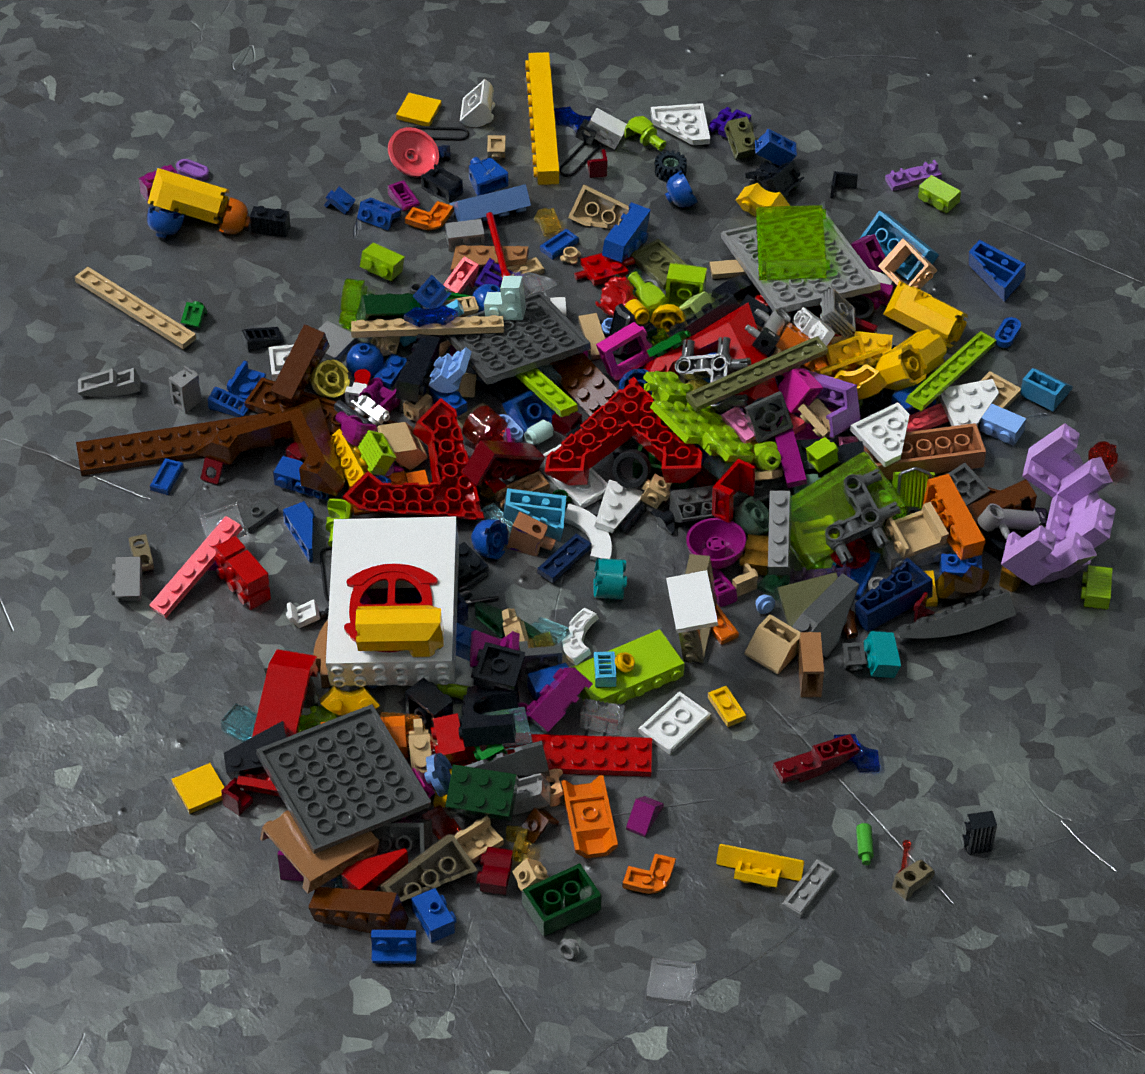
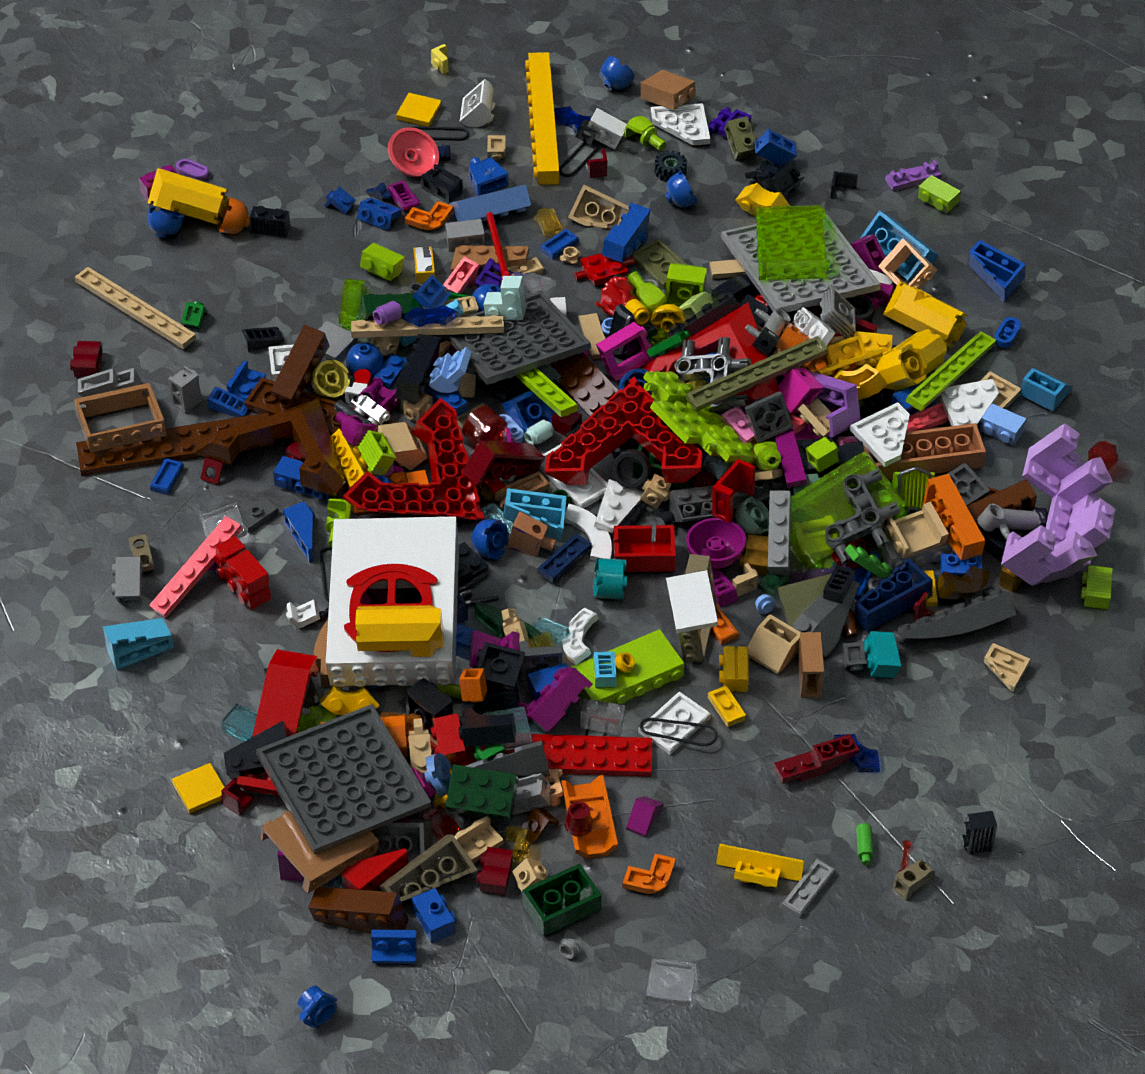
none -> dark red brick [70,341,103,377]
none -> medium nougat window [74,383,167,453]
none -> medium azure wedge [103,618,174,670]
none -> blue piece [297,986,337,1028]
none -> dark blue piece [365,183,391,200]
none -> medium lavender brick [373,301,402,325]
none -> slope [413,247,435,284]
none -> light yellow bracket [431,44,449,74]
none -> orange brick [459,668,487,703]
none -> dark red piece [565,801,593,837]
none -> blue cylinder [600,56,635,90]
none -> red piece [614,525,676,572]
none -> black piece [640,718,718,746]
none -> medium nougat brick [641,70,696,110]
none -> yellow brick [719,646,749,692]
none -> black slope [823,565,856,604]
none -> bright green plate [845,544,893,579]
none -> tan wing [984,643,1030,692]

